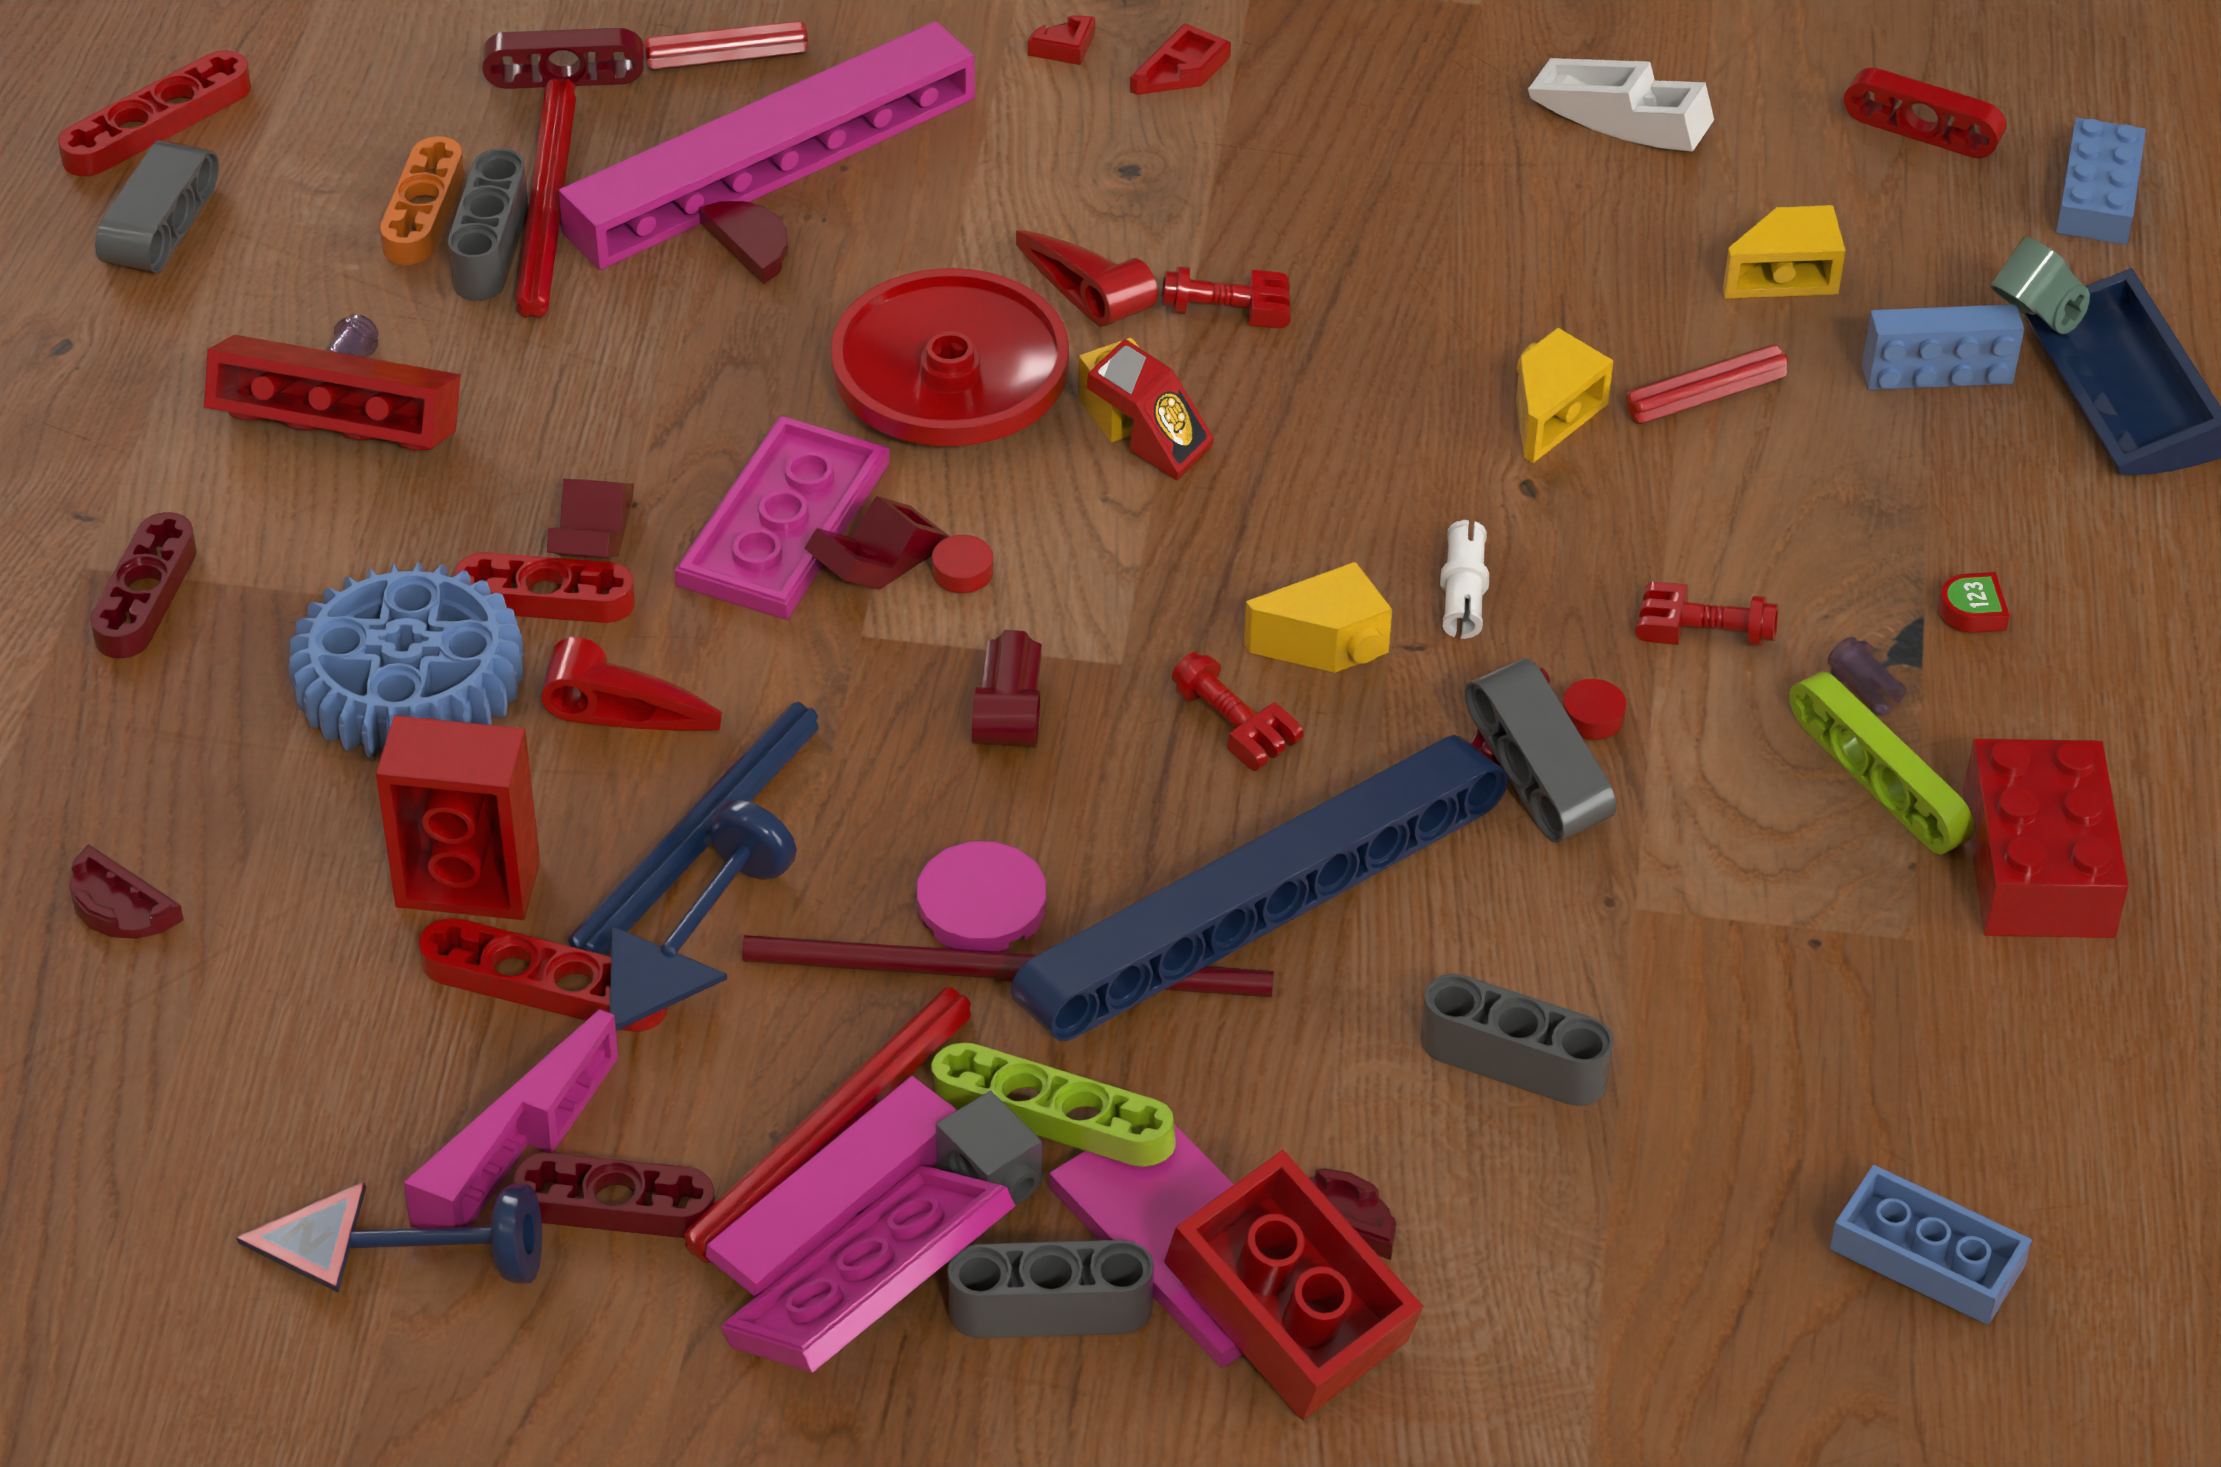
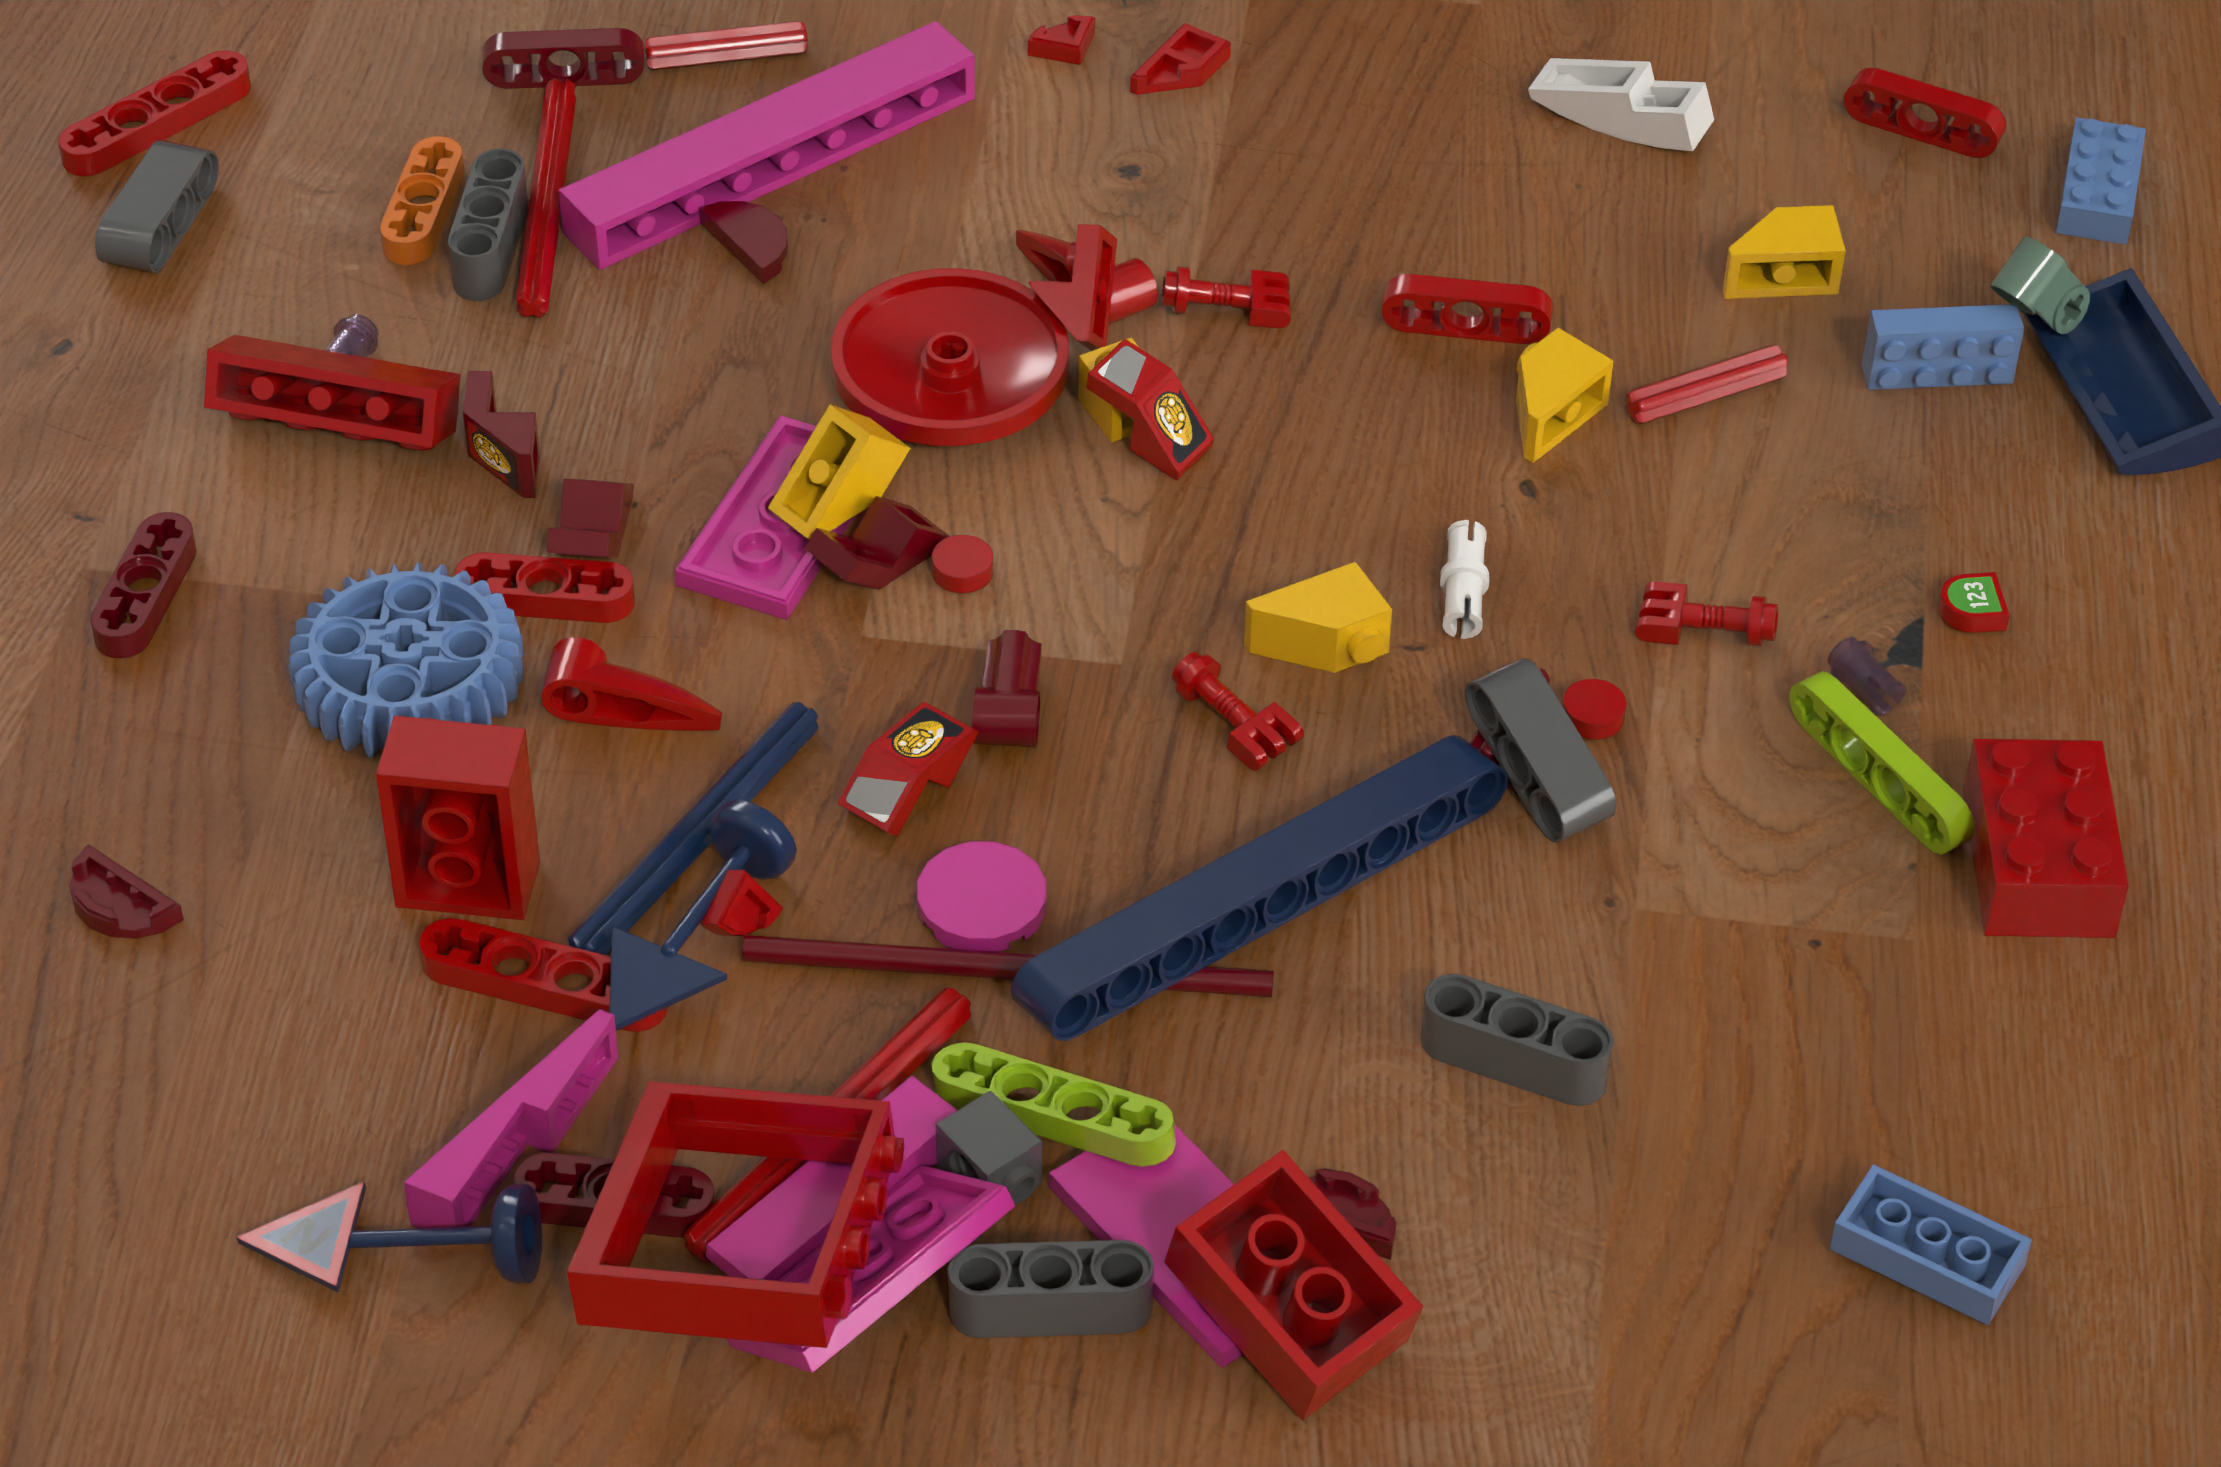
none -> dark red slope [463,371,540,498]
none -> red window [567,1081,904,1348]
none -> red tile [701,870,783,936]
none -> yellow slope [768,404,911,540]
none -> slope [837,702,979,836]
none -> red slope [1029,224,1117,351]
none -> red beam [1382,274,1553,344]

